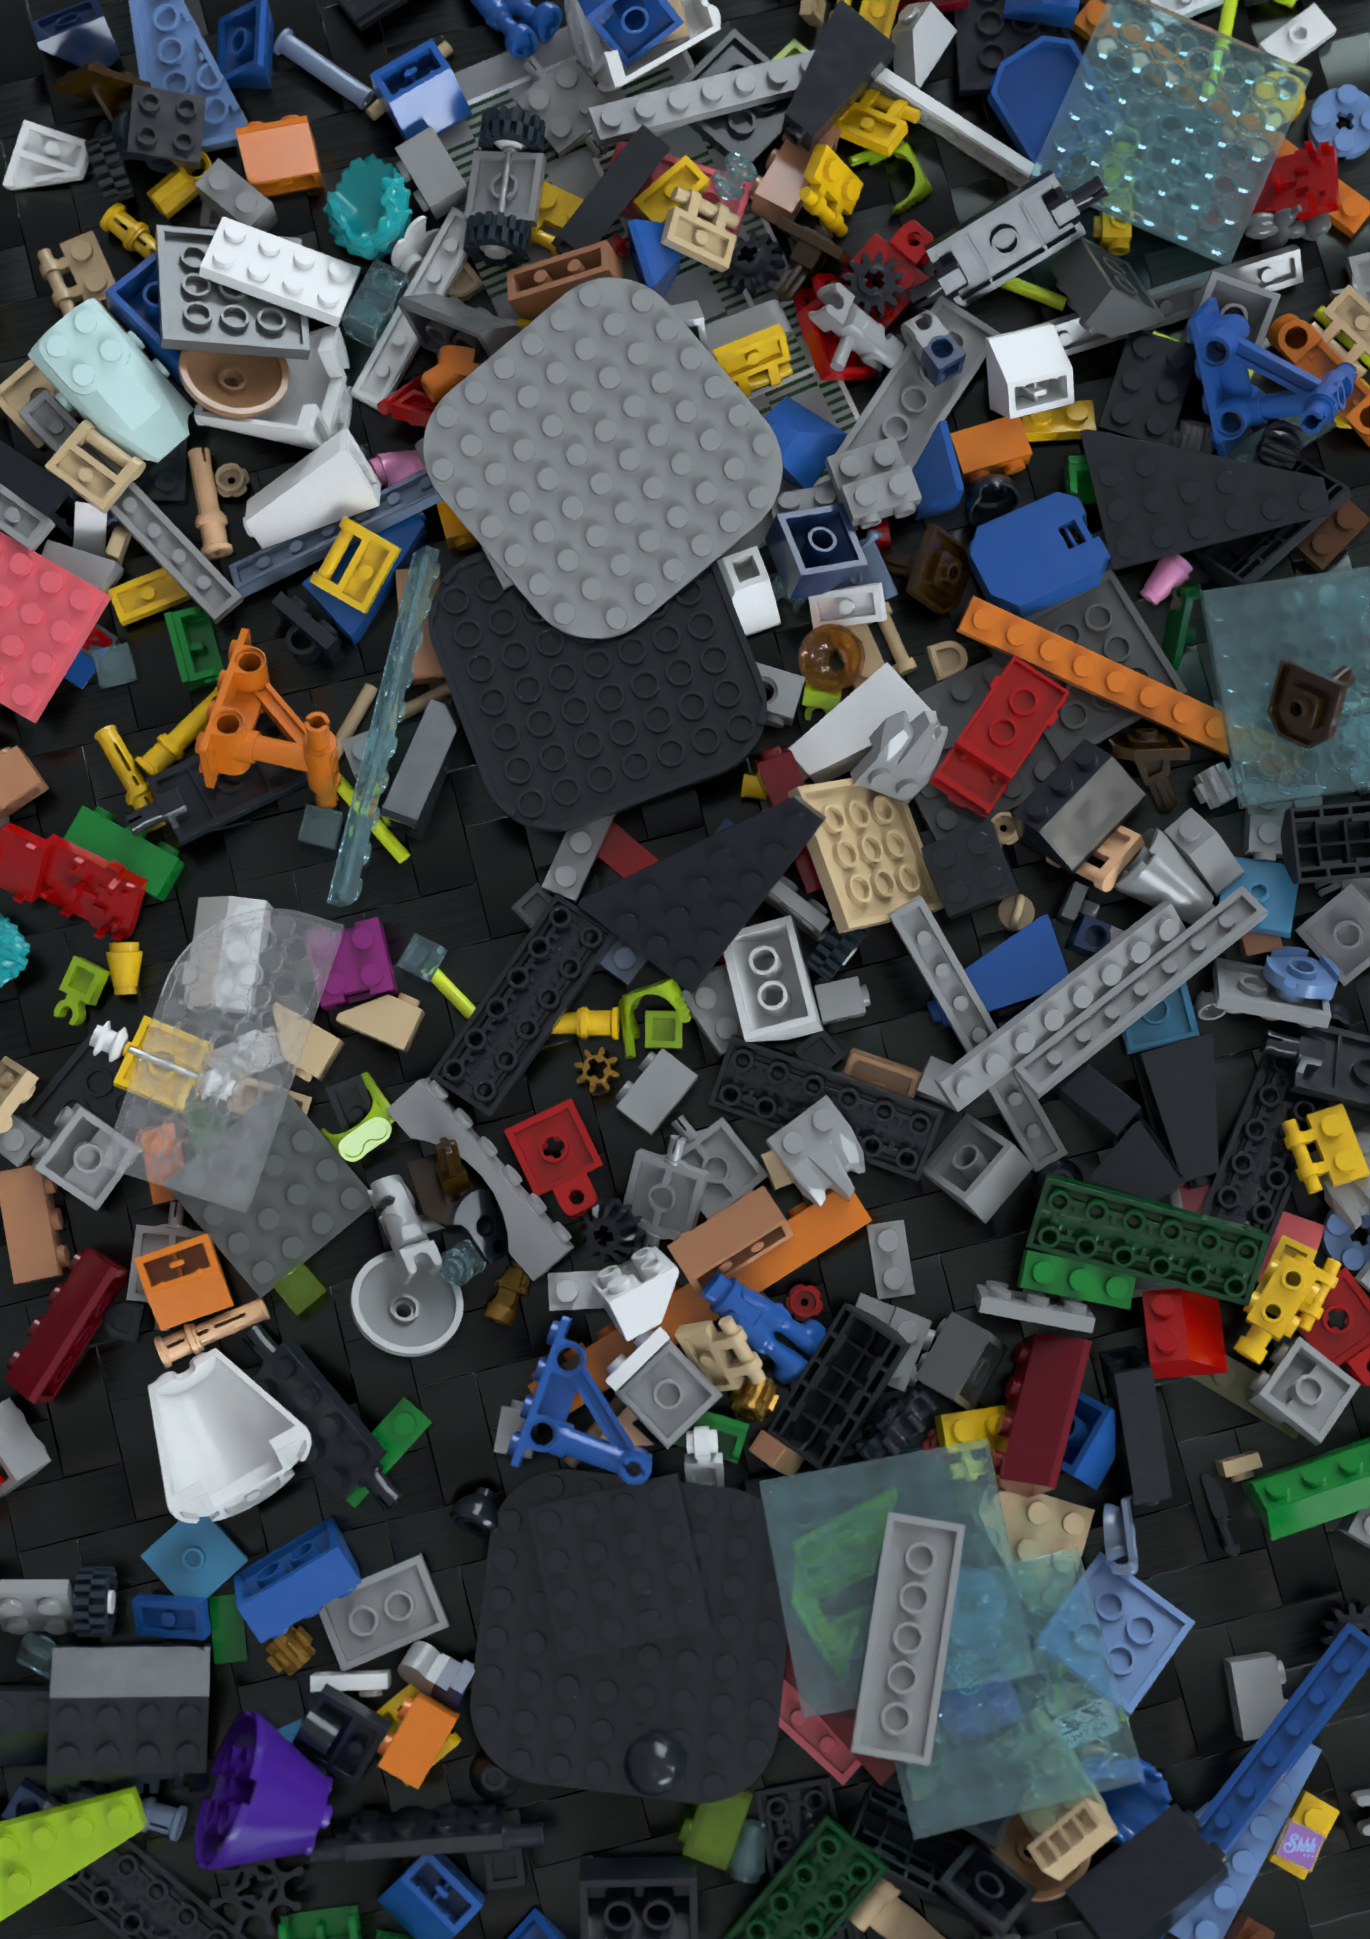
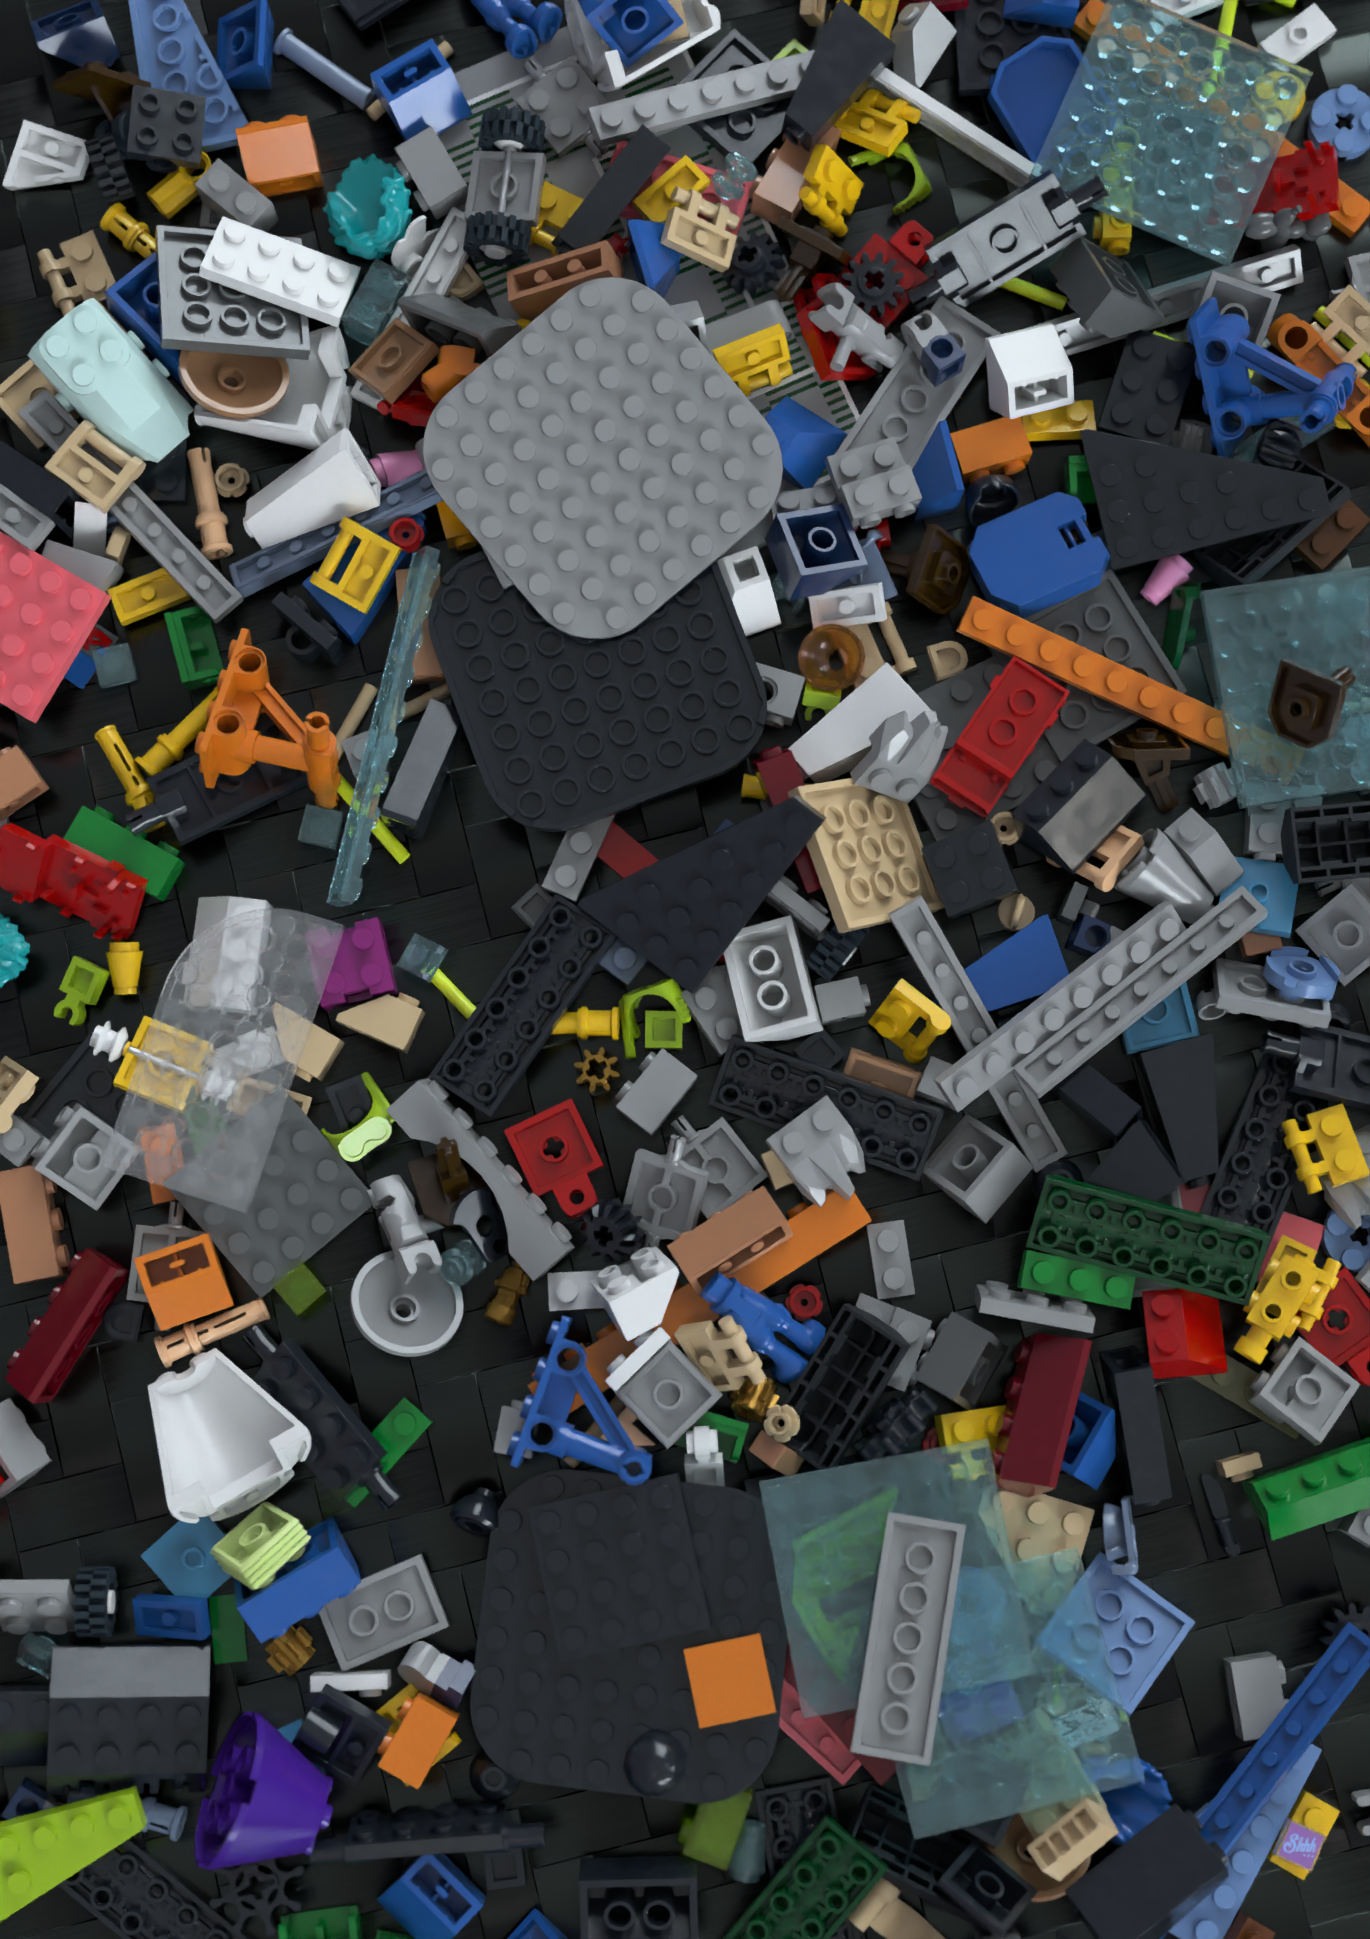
none -> yellowish green brick [210,1502,311,1590]
none -> medium nougat plate [348,317,439,405]
none -> red plate [388,517,424,553]
none -> orange tile [684,1633,777,1729]
none -> tan plate [764,1405,800,1442]
none -> yellow plate [868,978,951,1064]

